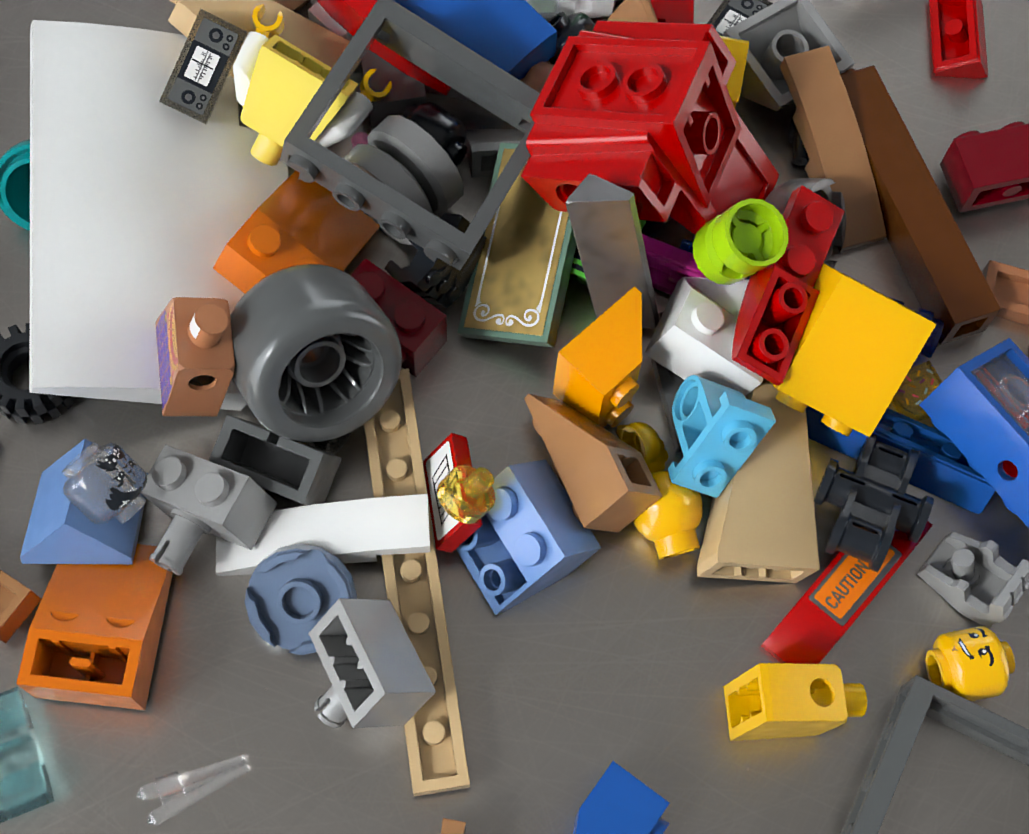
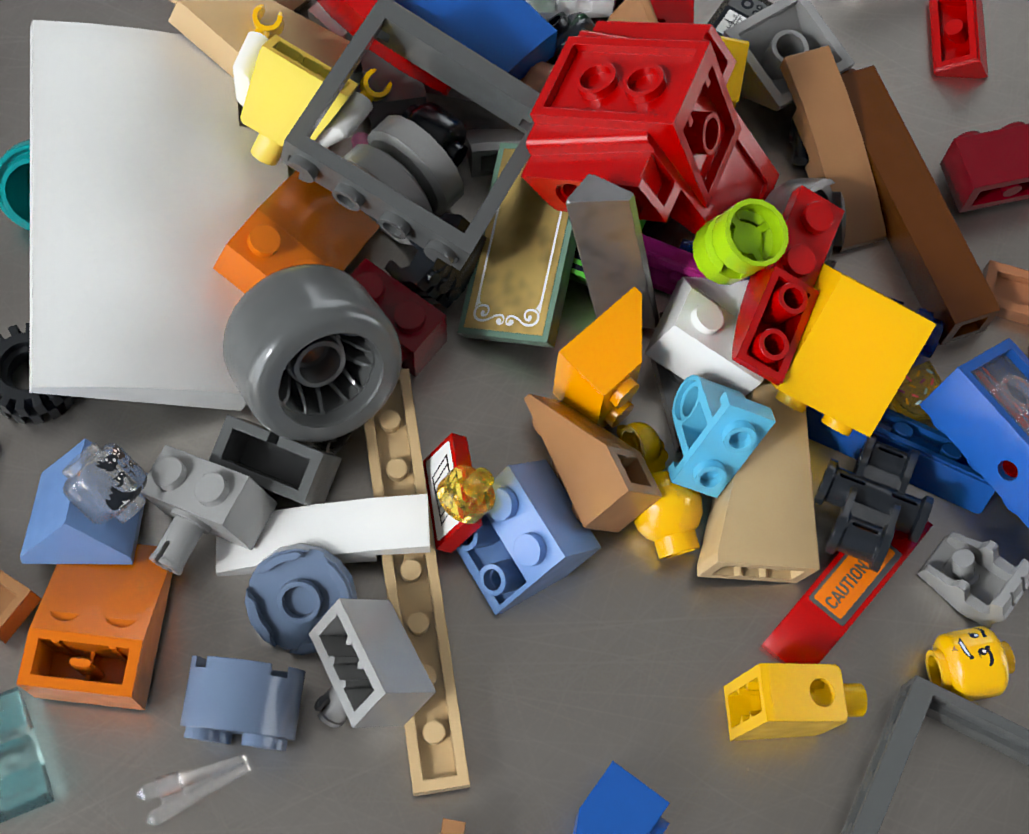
nougat torso [155,297,235,417] -> none
tile [159,8,248,124] -> none
none -> sand blue brick [180,655,306,751]

